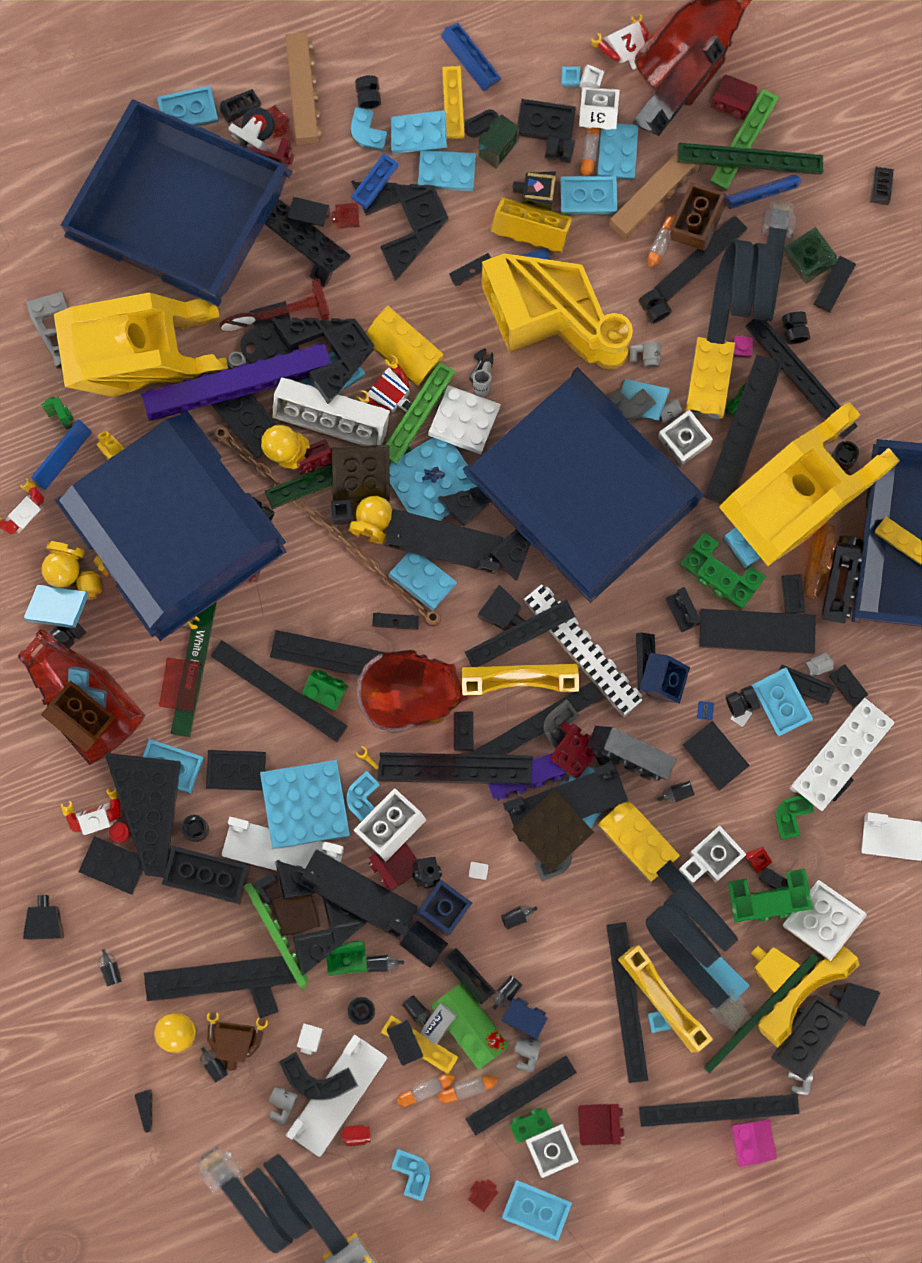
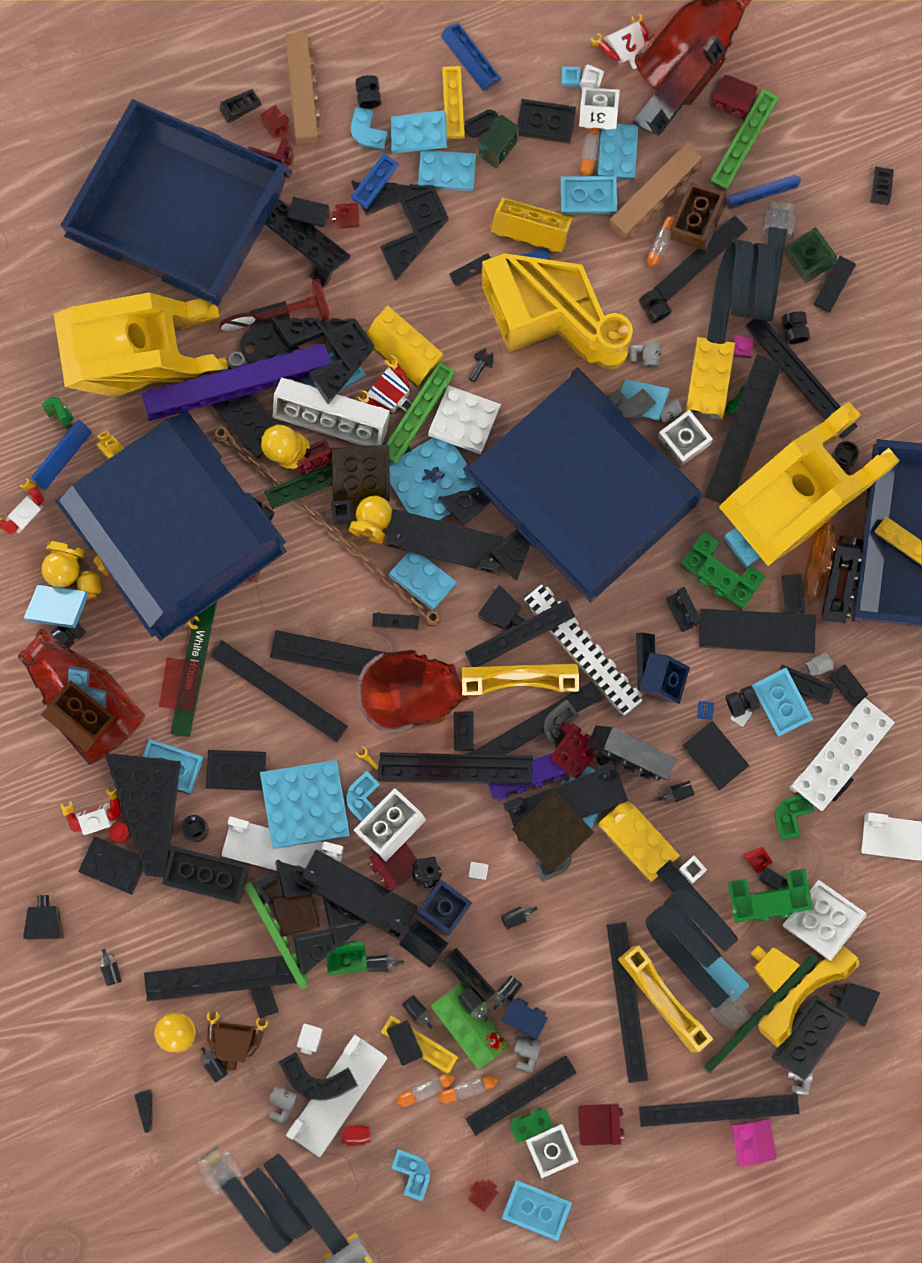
light grey plate [26,292,67,369] -> none
medium azure tile [157,86,219,127] -> none
plate [228,108,275,152] -> none
green bracket [302,669,349,711] -> none
black wheel [348,997,375,1025] -> none
light grey slope [420,1003,457,1045] -> none
light grey piece [473,361,492,397] -> none
black torso [512,171,556,211] -> none
black wheel [545,135,575,163] -> none
medium azure tile [647,1011,671,1033] -> none
dark green tile [677,142,823,175] -> none
white brick [689,825,746,882] -> none
none -> black piece [458,987,489,1022]

